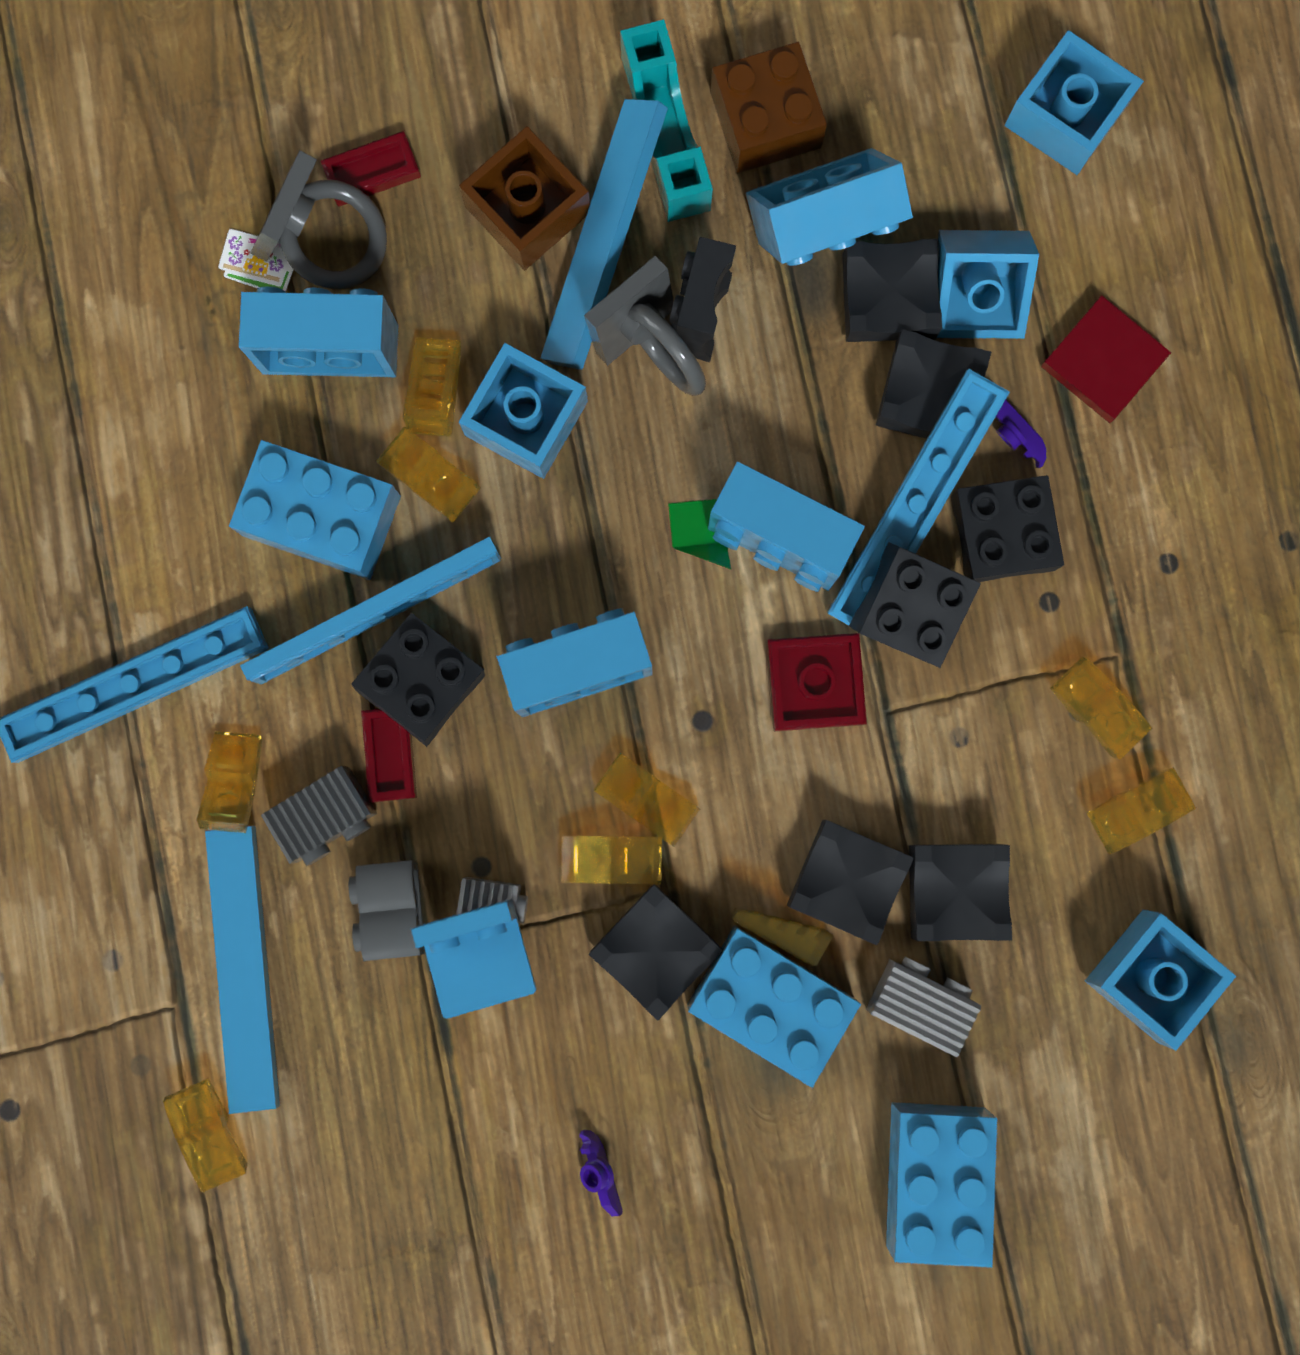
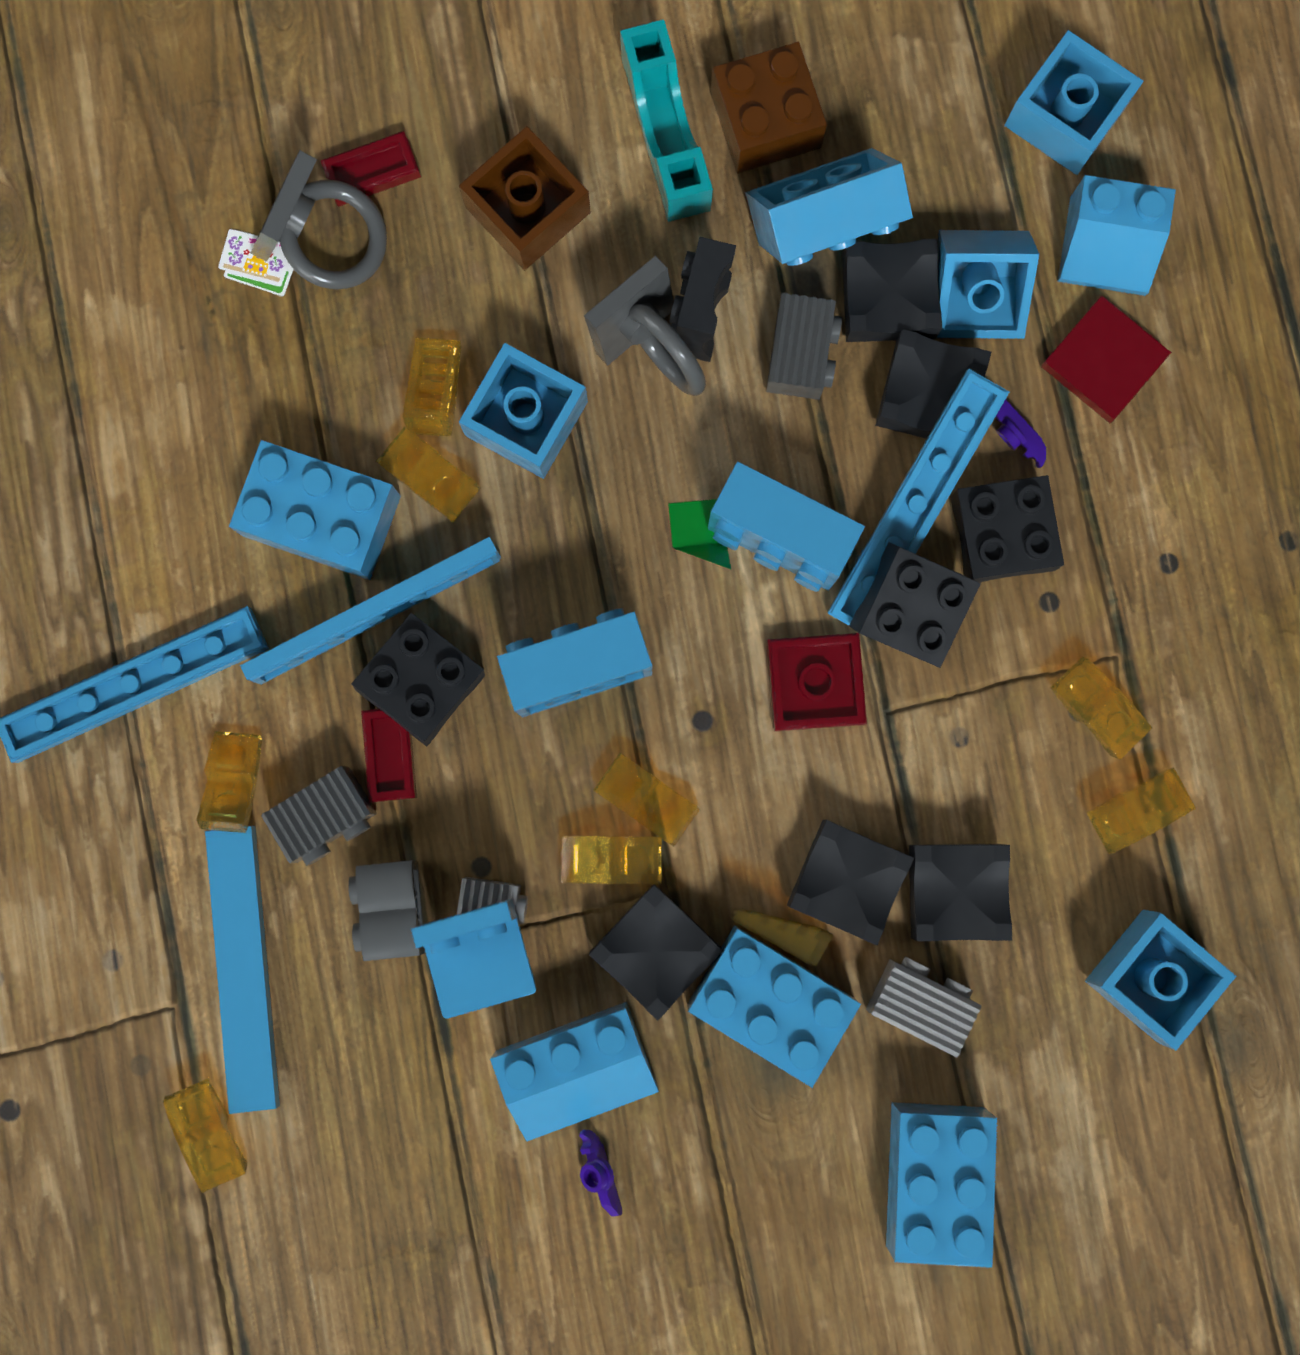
dark azure brick [239,286,398,377] -> none
dark azure tile [540,99,668,370] -> none
none -> dark azure slope [490,1002,659,1141]
none -> dark grey brick [766,293,842,400]
none -> dark azure slope [1058,175,1176,296]

